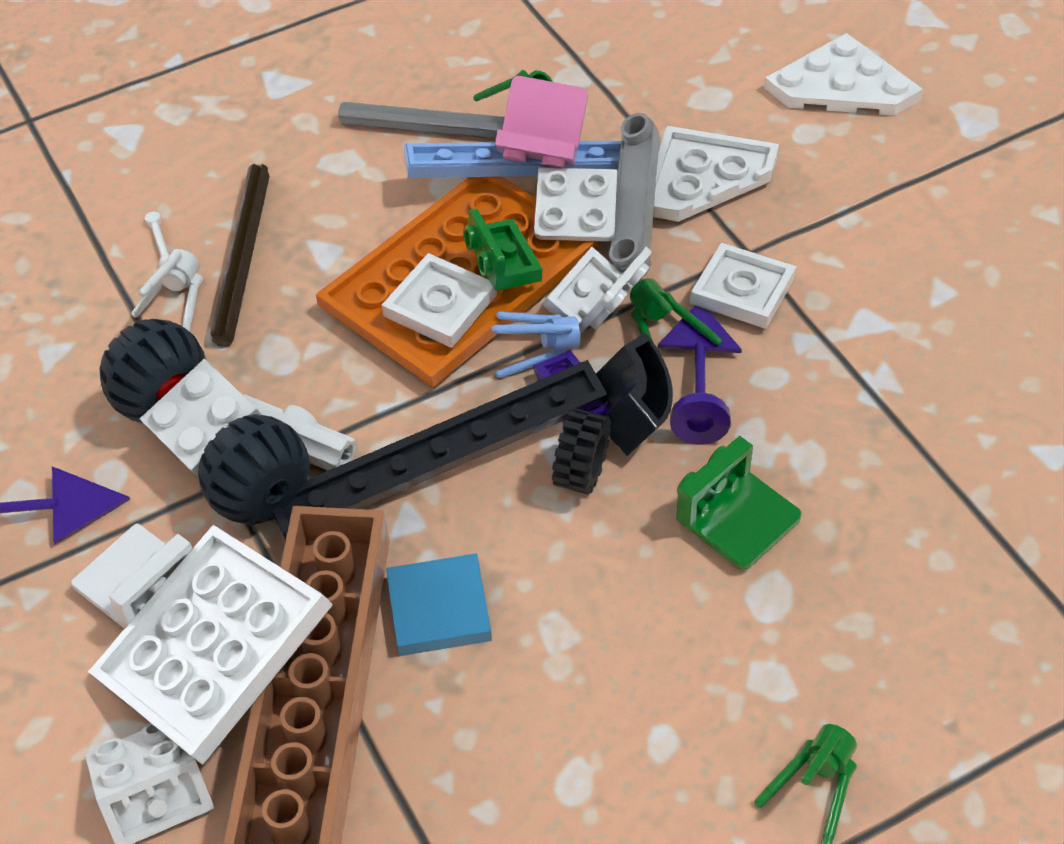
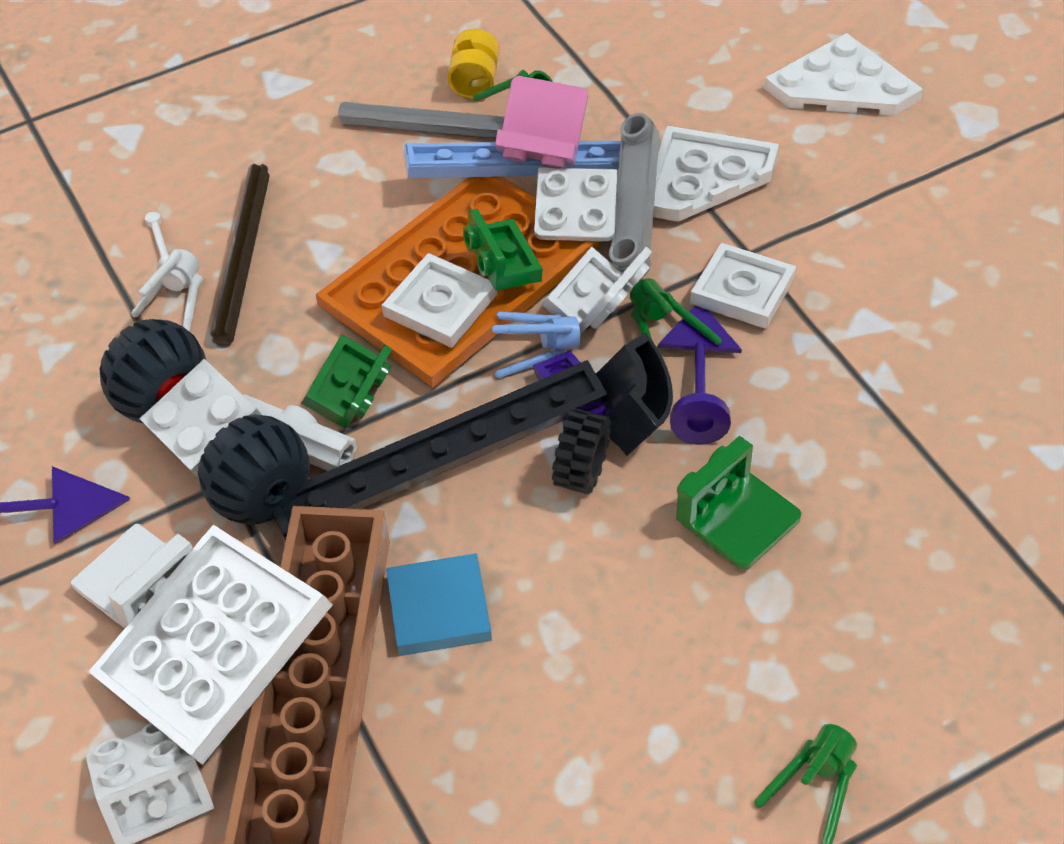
none -> green bracket [301,334,392,429]
none -> yellow wheel [447,29,500,99]

